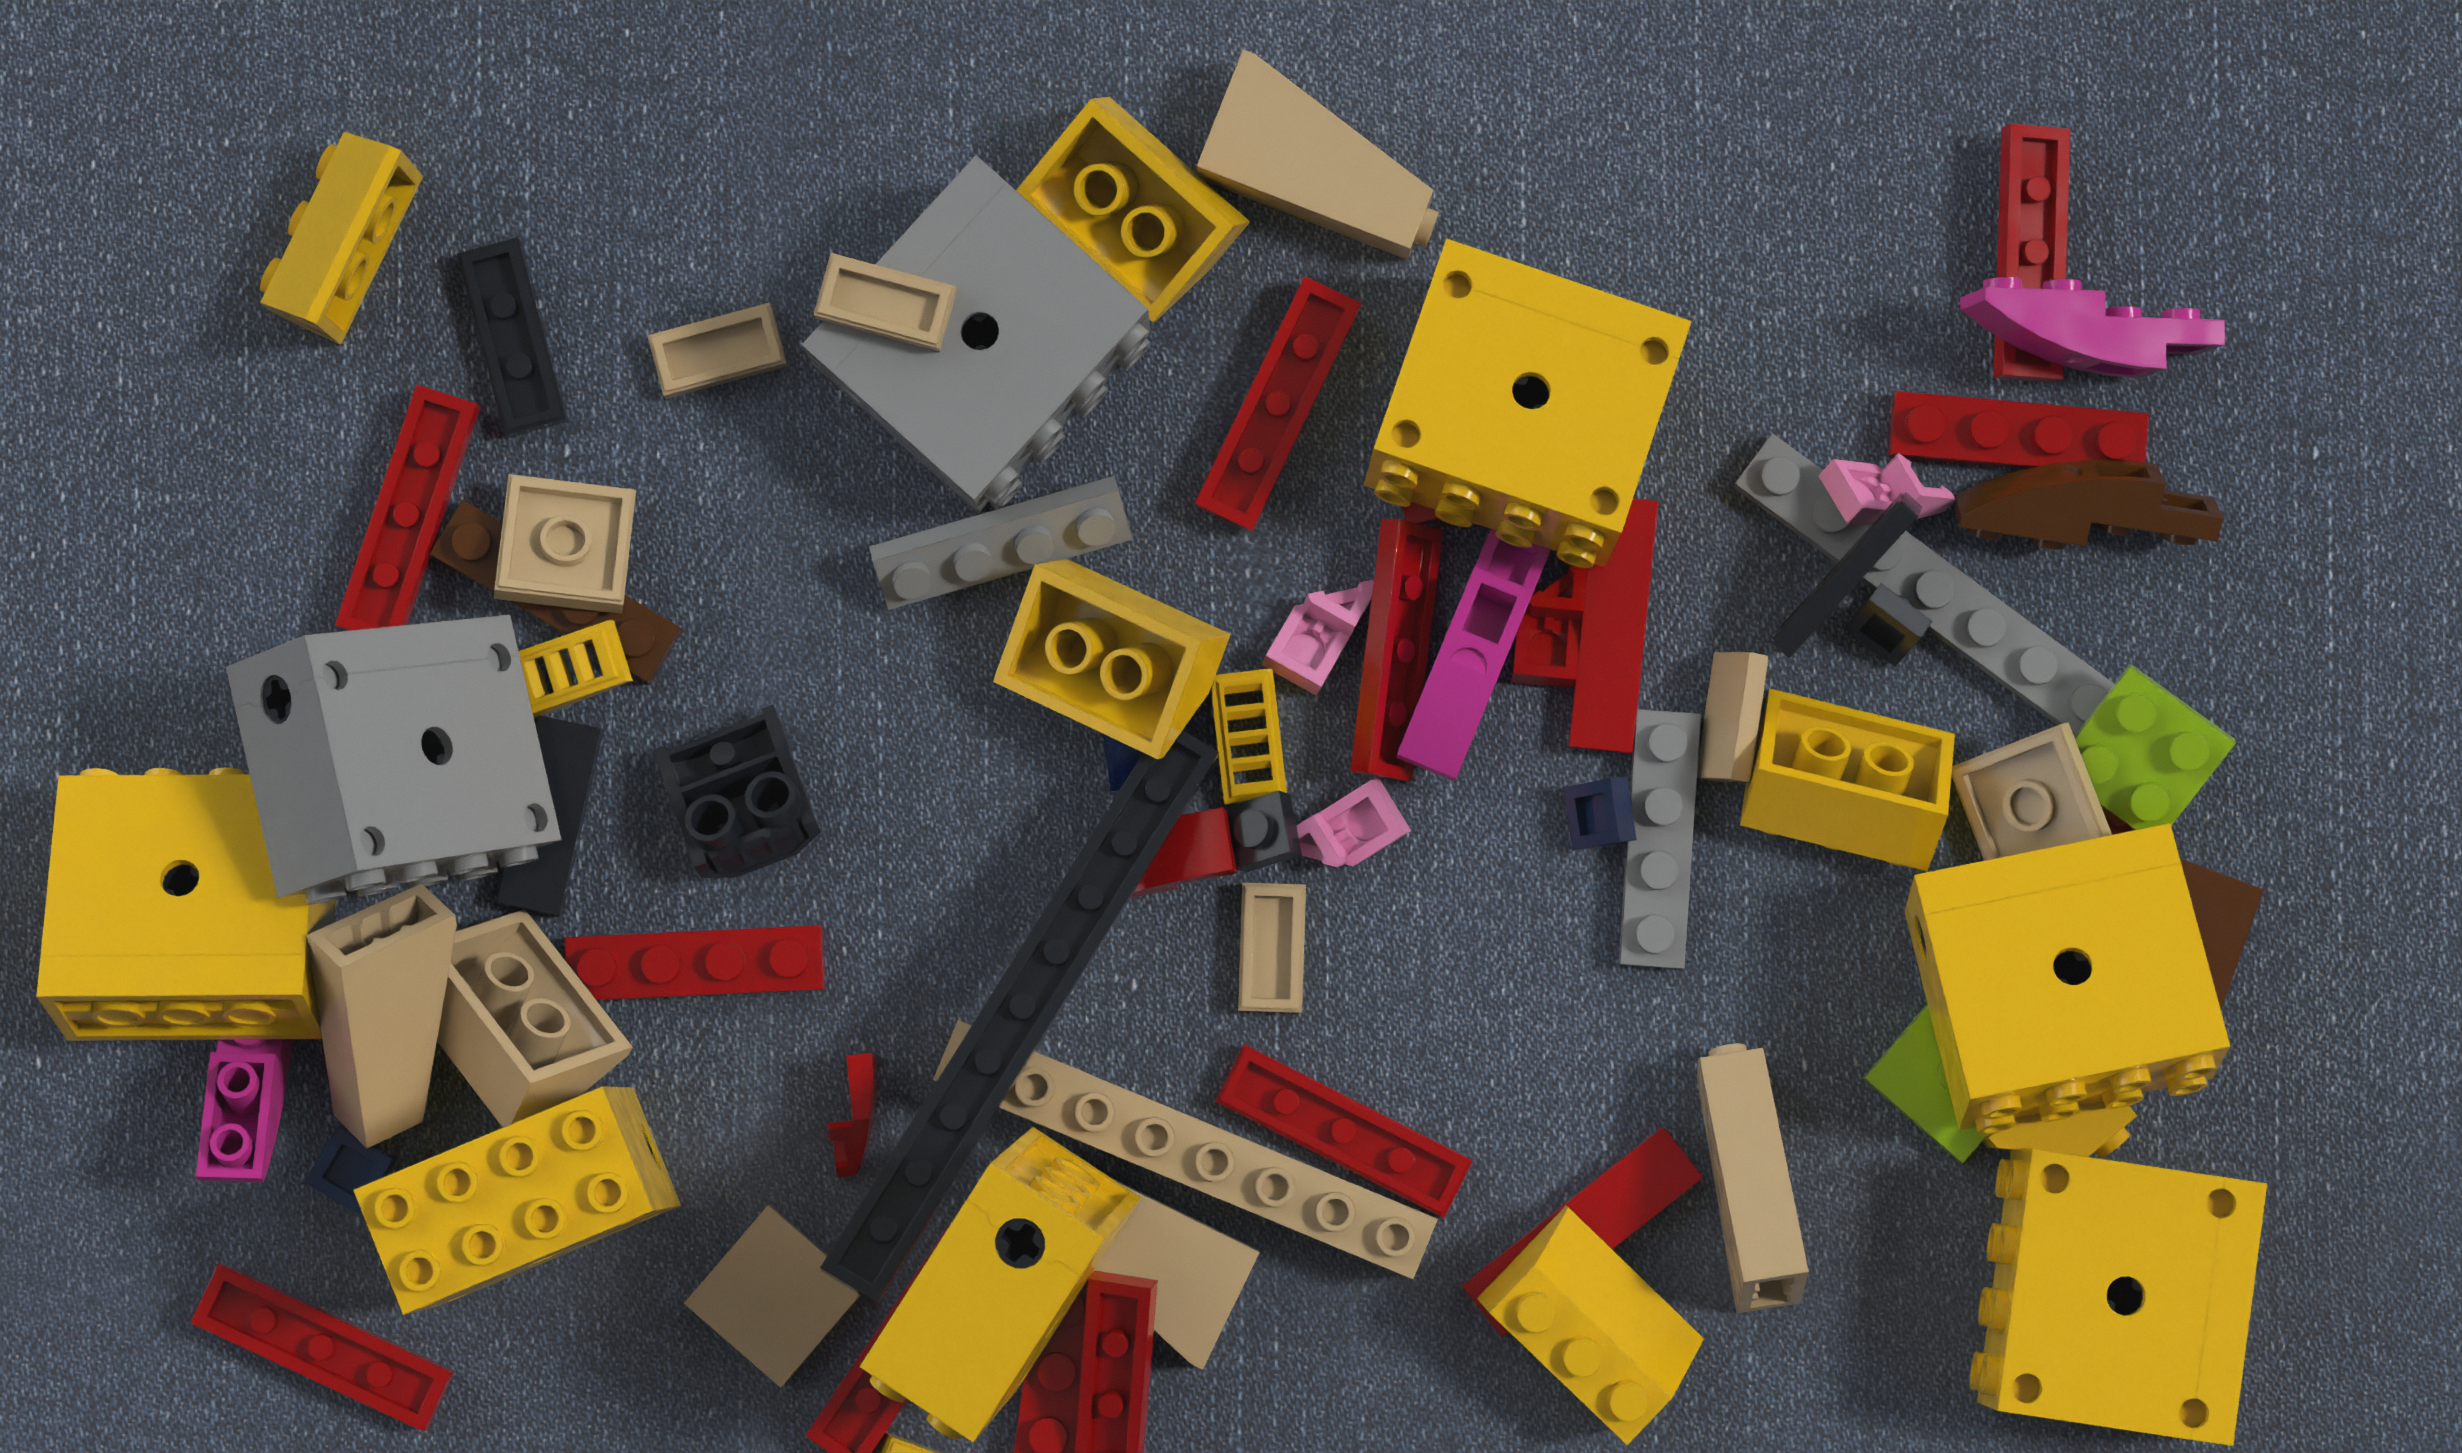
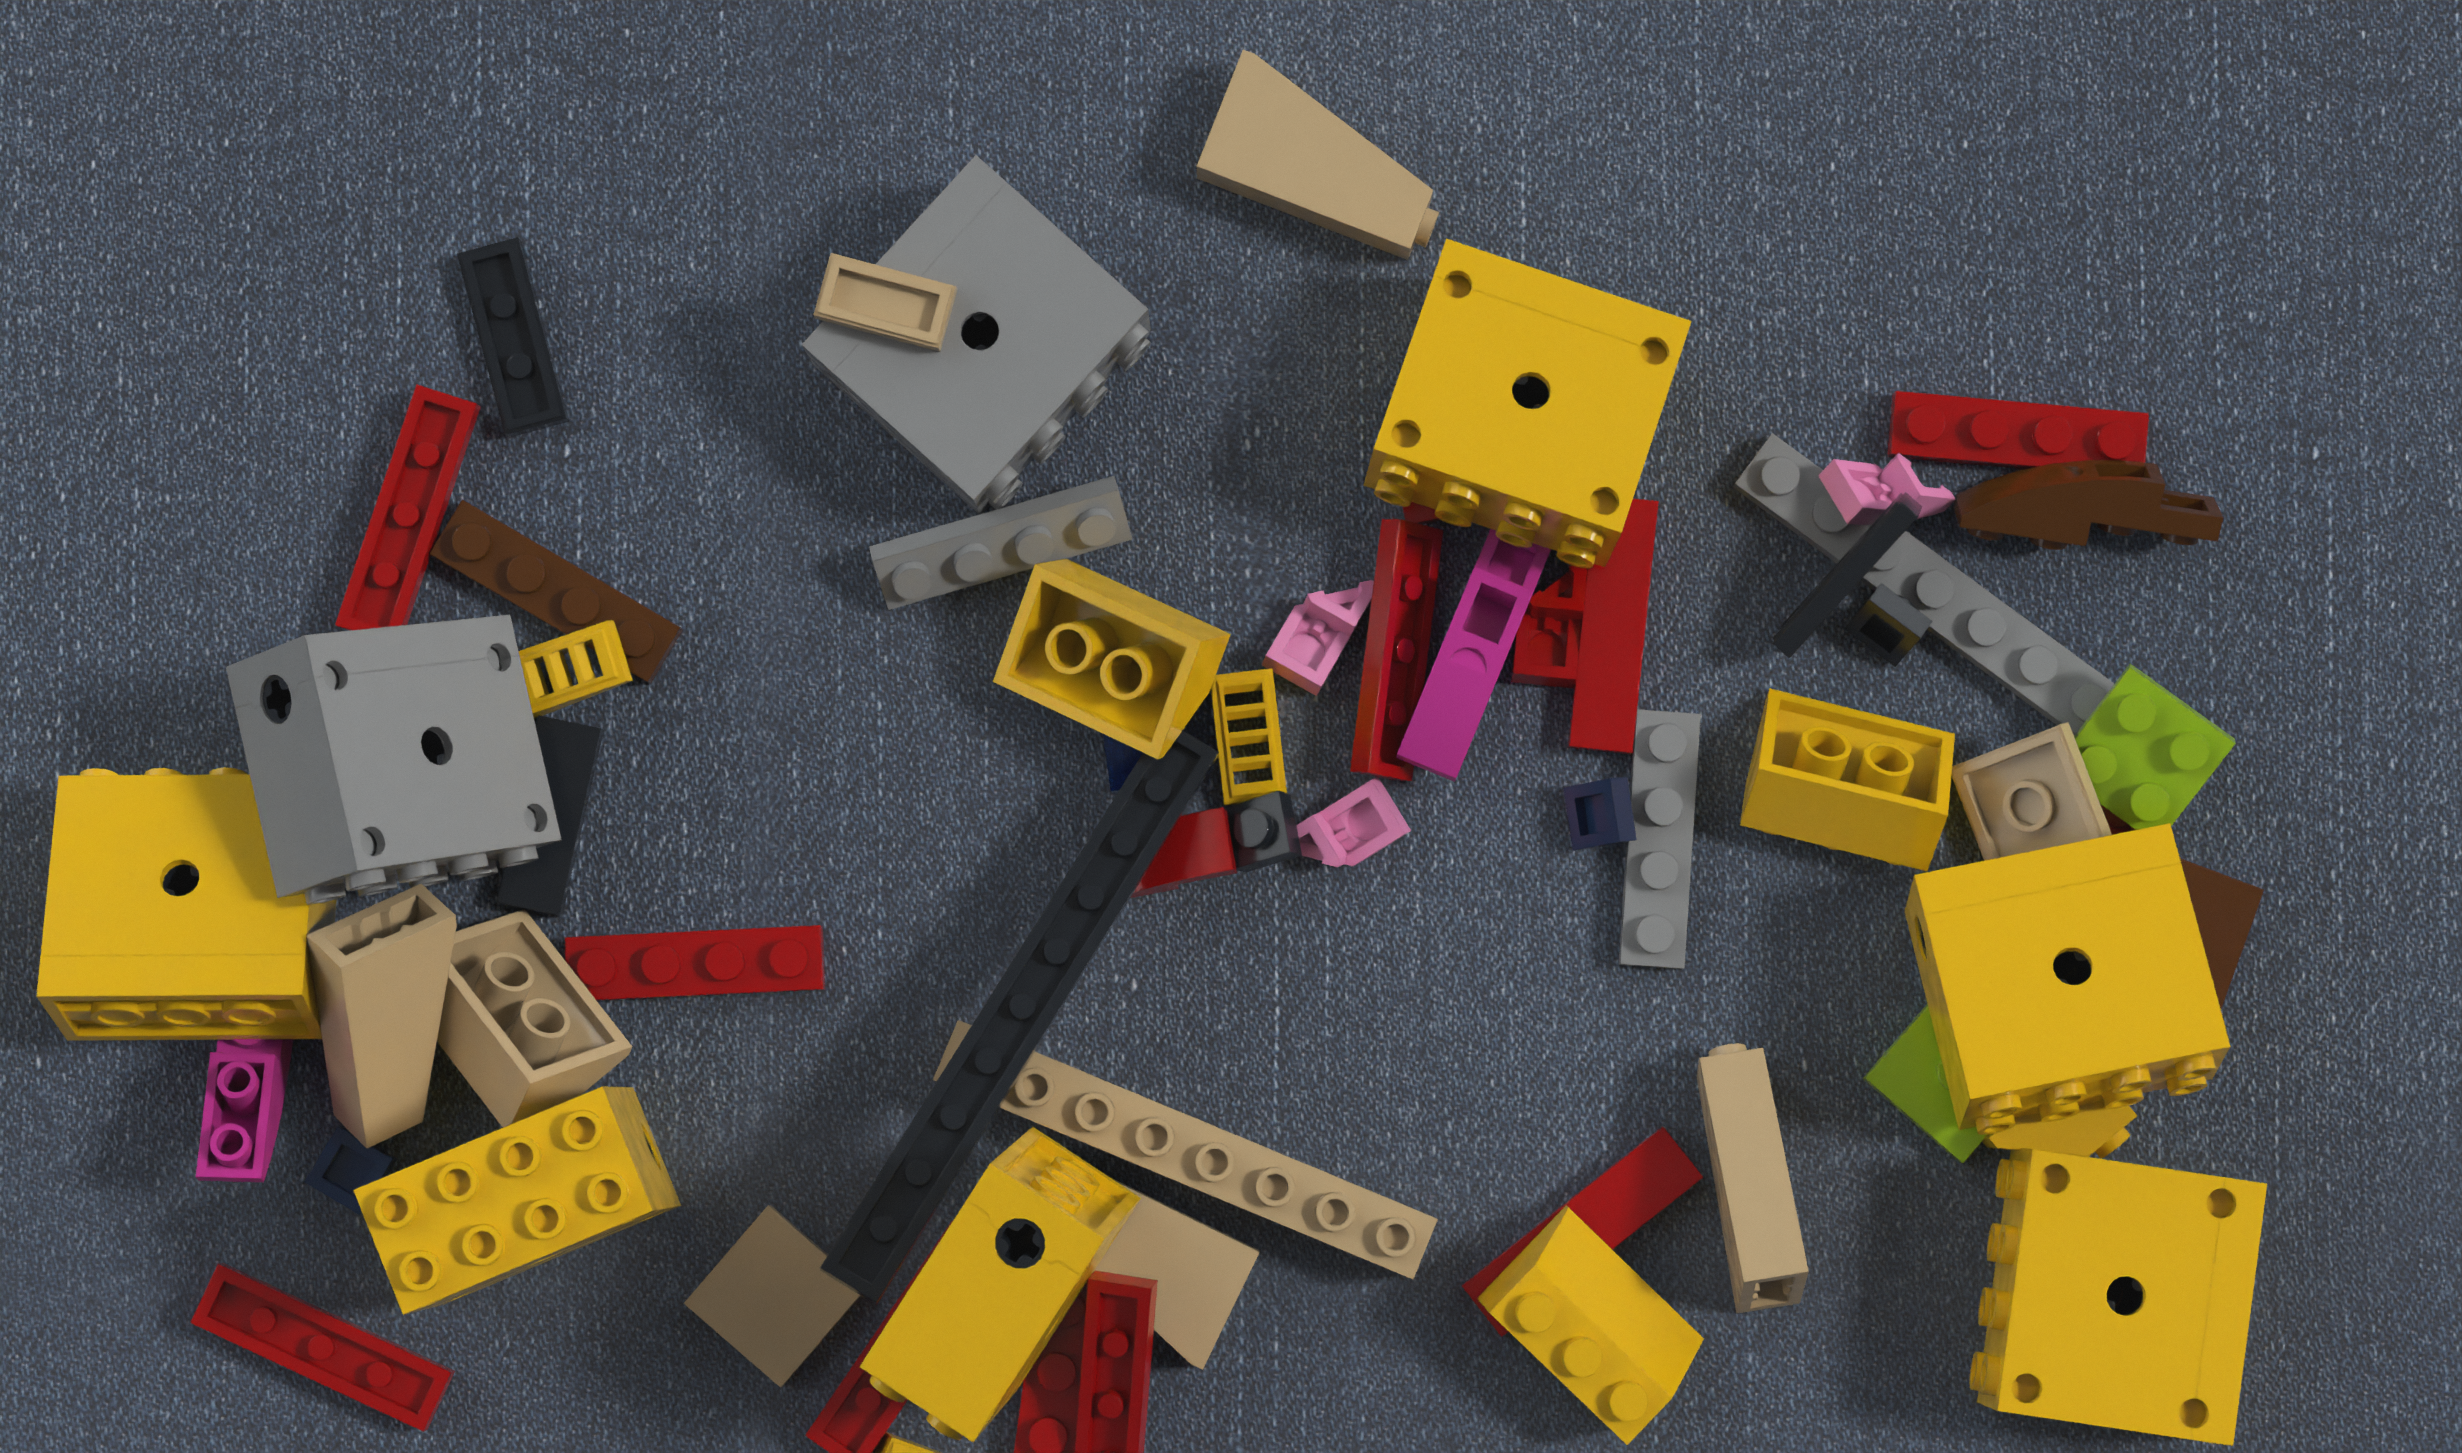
yellow slope [260,132,423,345] -> none
tan tile [494,474,636,614] -> none
tan tile [647,302,788,399] -> none
black slope [654,705,821,878] -> none
red slope [828,1053,878,1177] -> none
yellow slope [1016,97,1250,322] -> none
red plate [1195,276,1362,534] -> none
red tile [1215,1044,1473,1218] -> none
tan tile [1238,883,1306,1013] -> none
tan tile [1697,652,1769,782] -> none
dark pink slope [1960,277,2225,378] -> none
red plate [1993,123,2070,383] -> none

